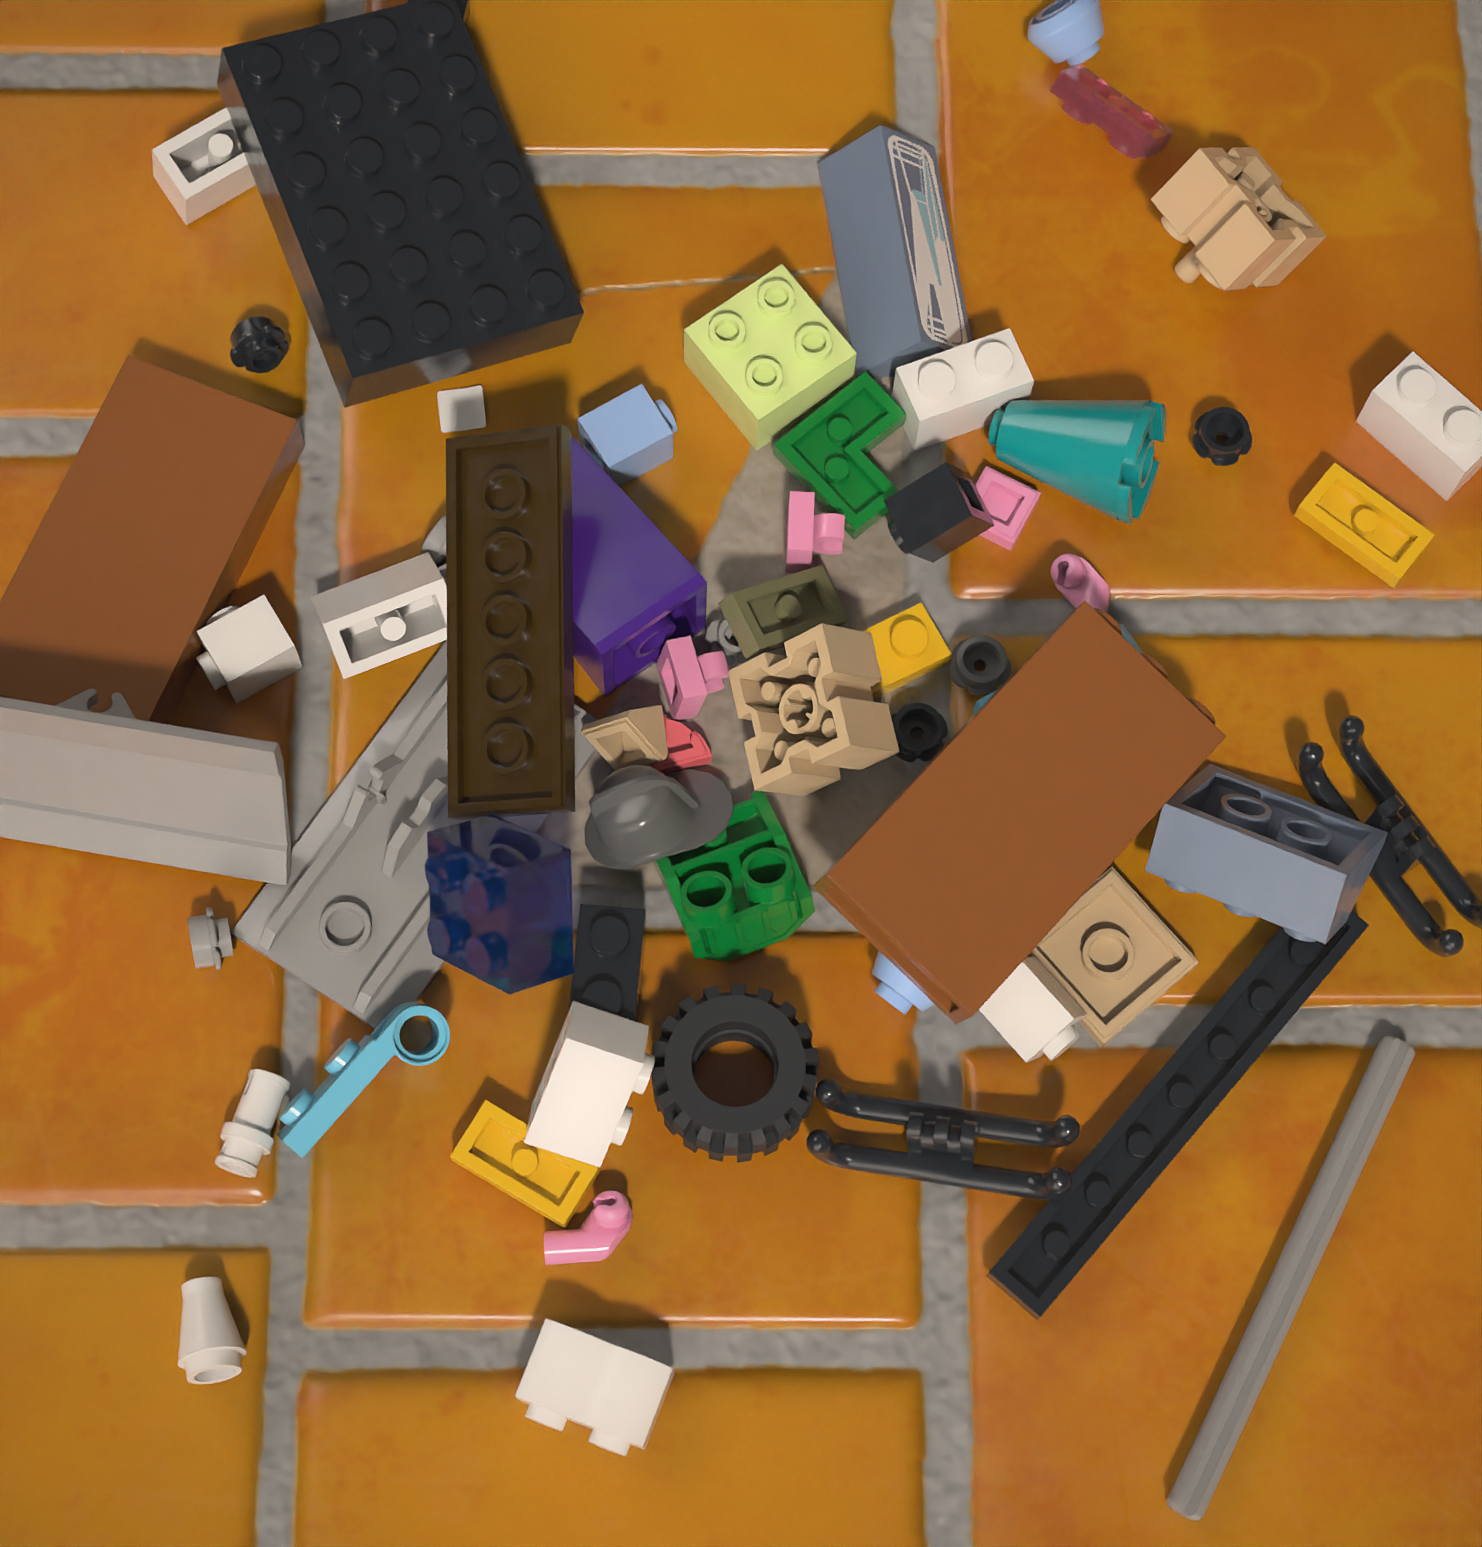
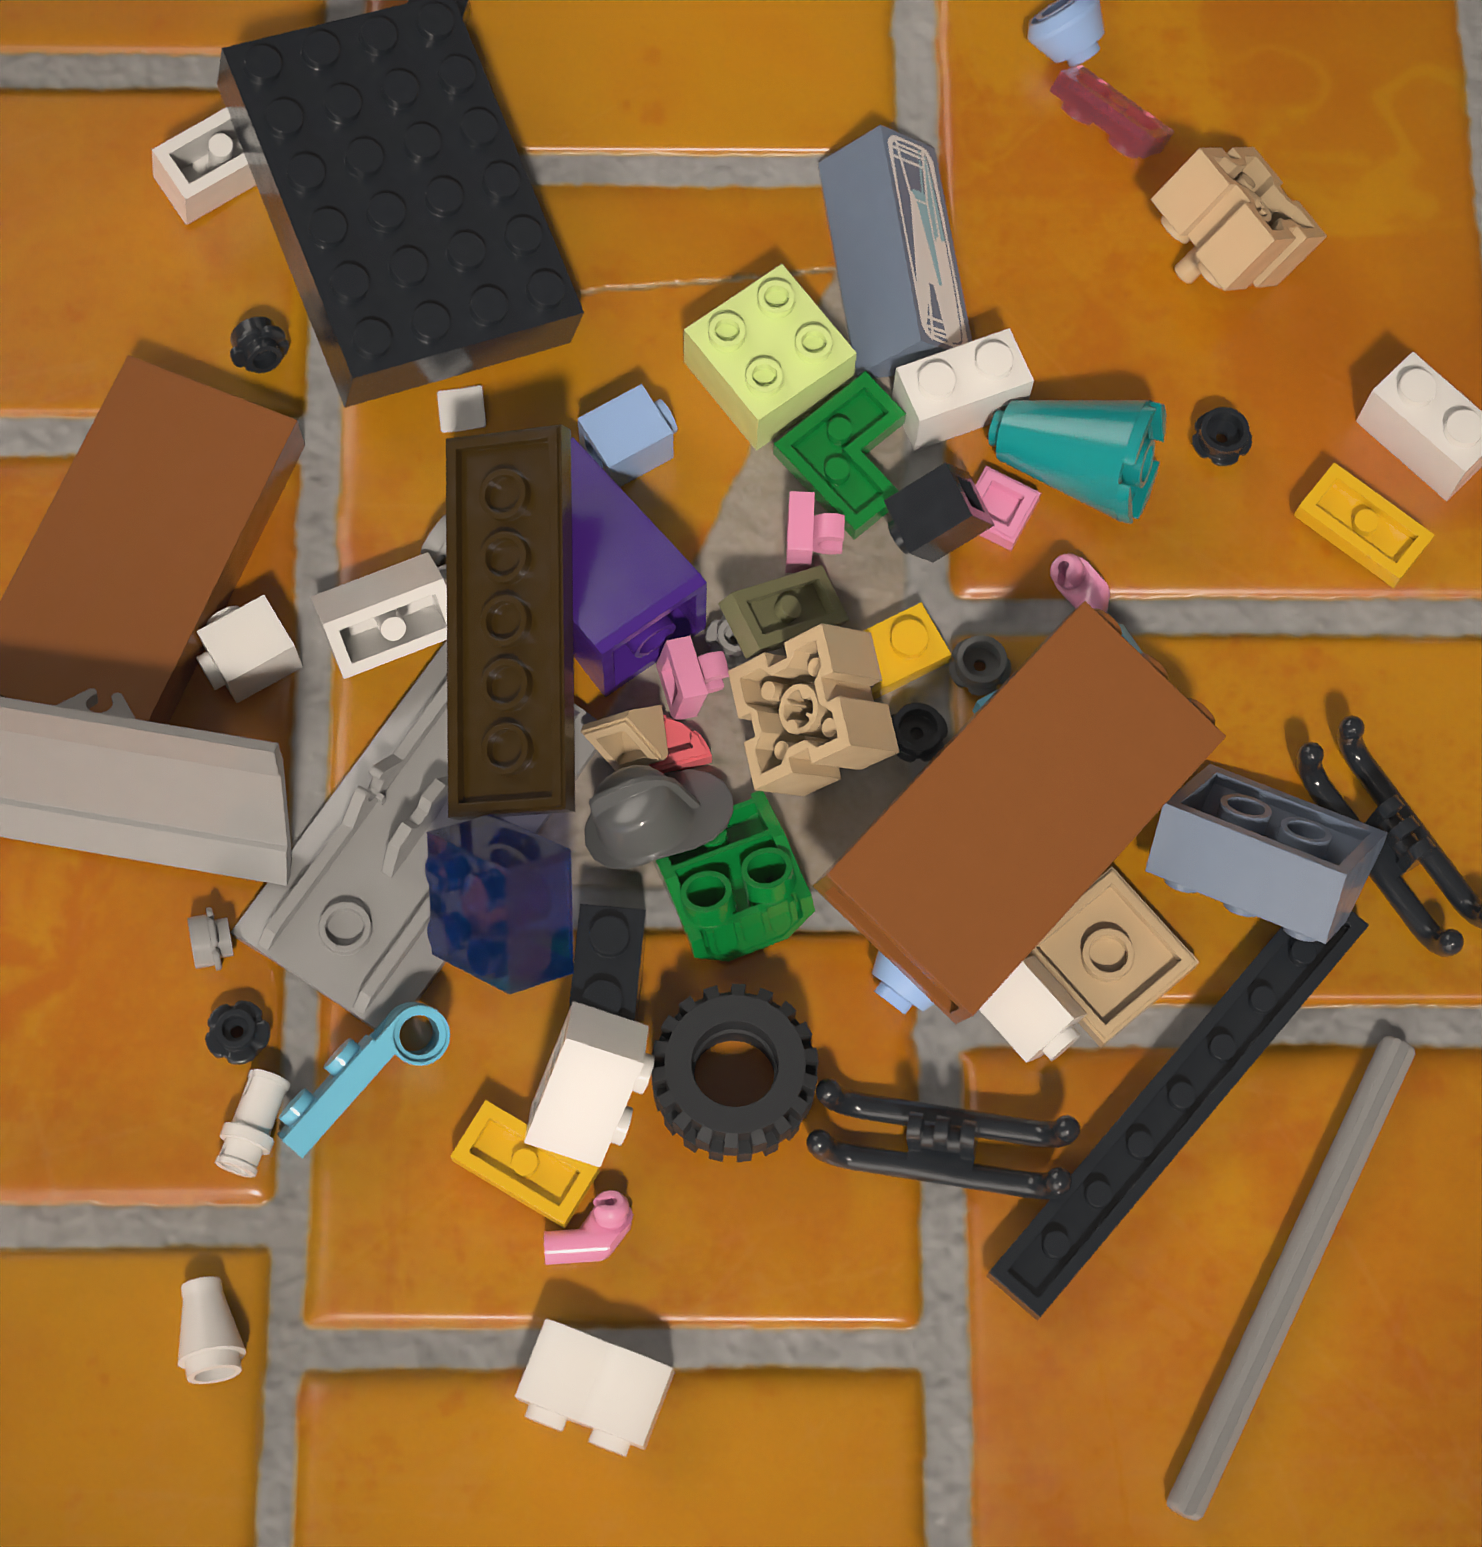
none -> black plate [205,1000,271,1065]

